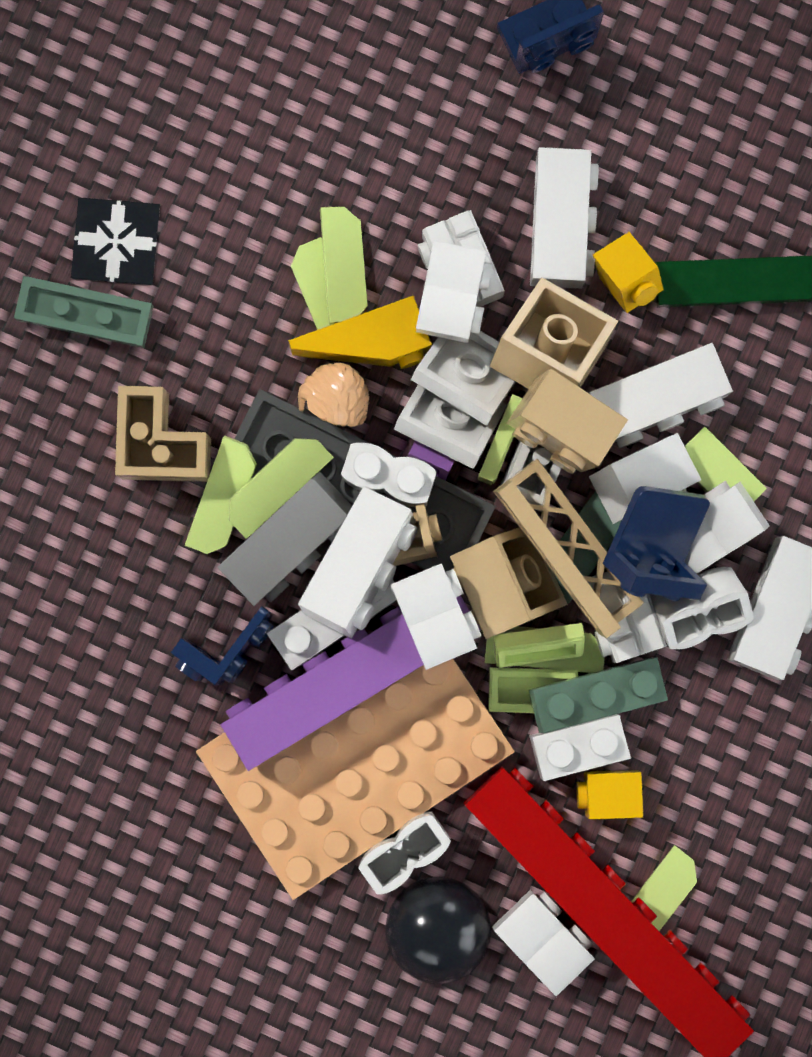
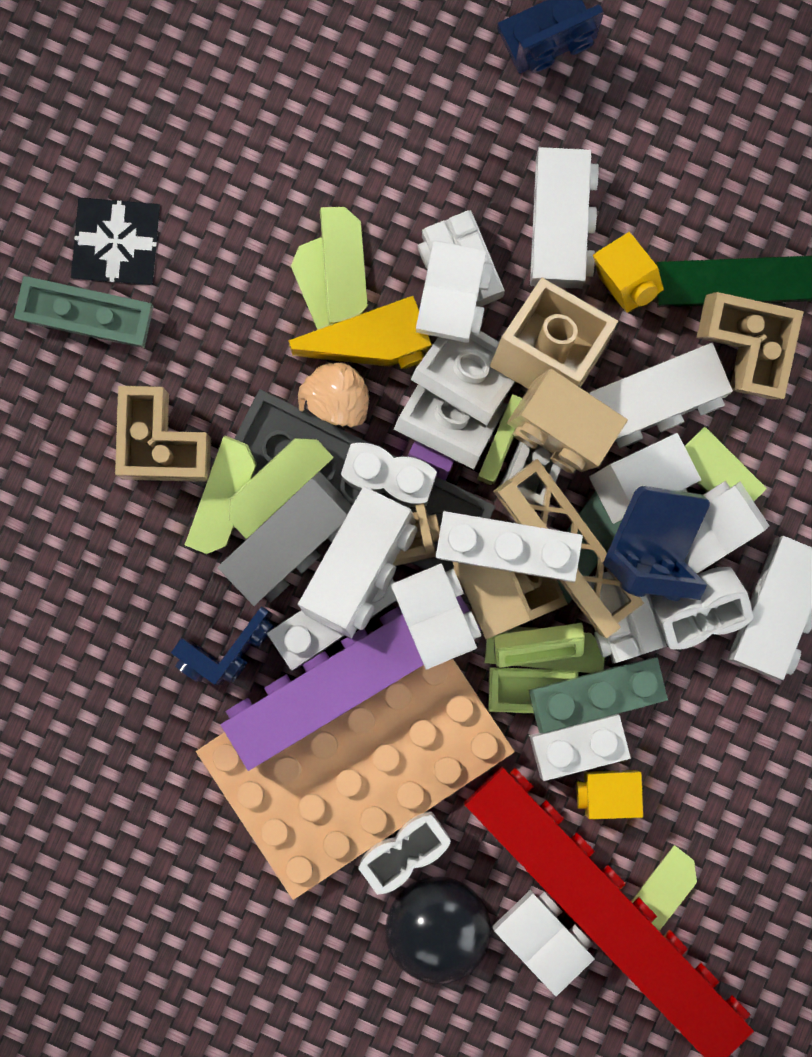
none -> white brick [435,511,583,582]
none -> tan brick [697,292,804,399]

